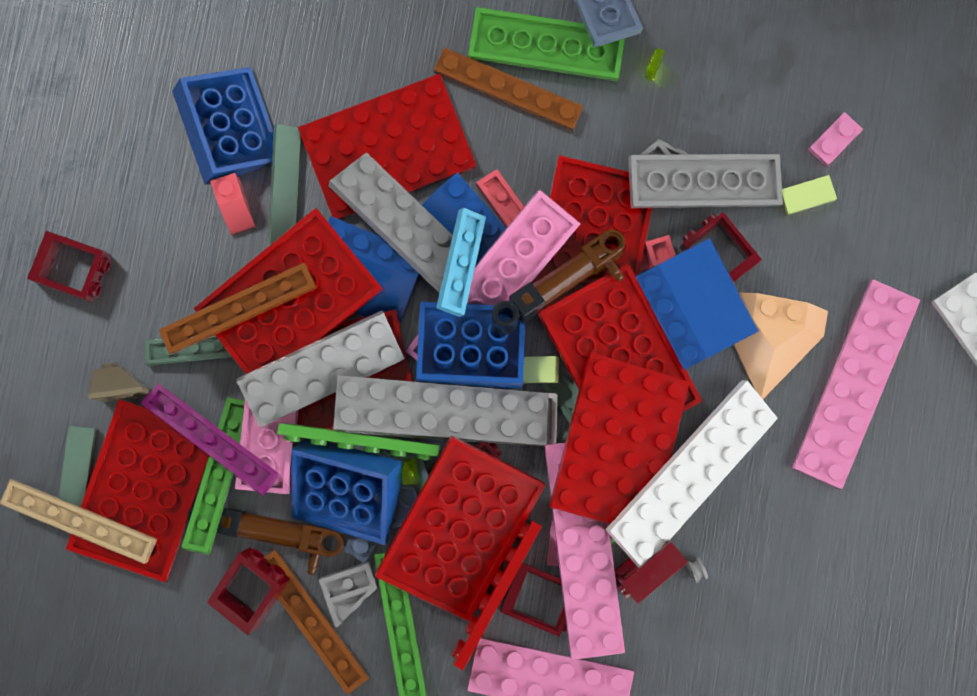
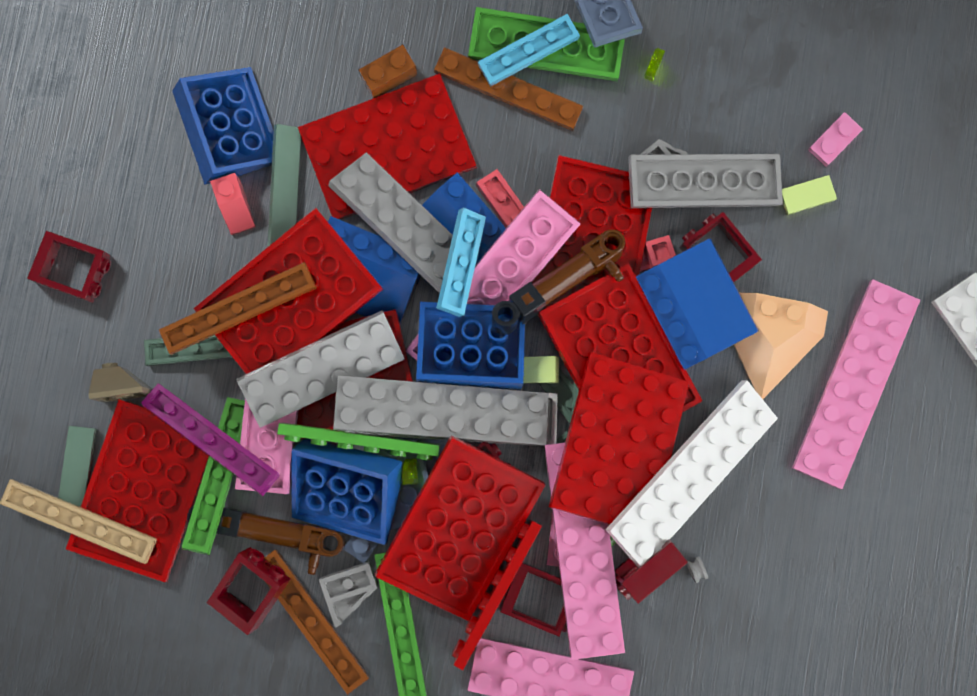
none -> dark orange brick [359,44,417,98]
none -> medium azure plate [478,14,580,87]

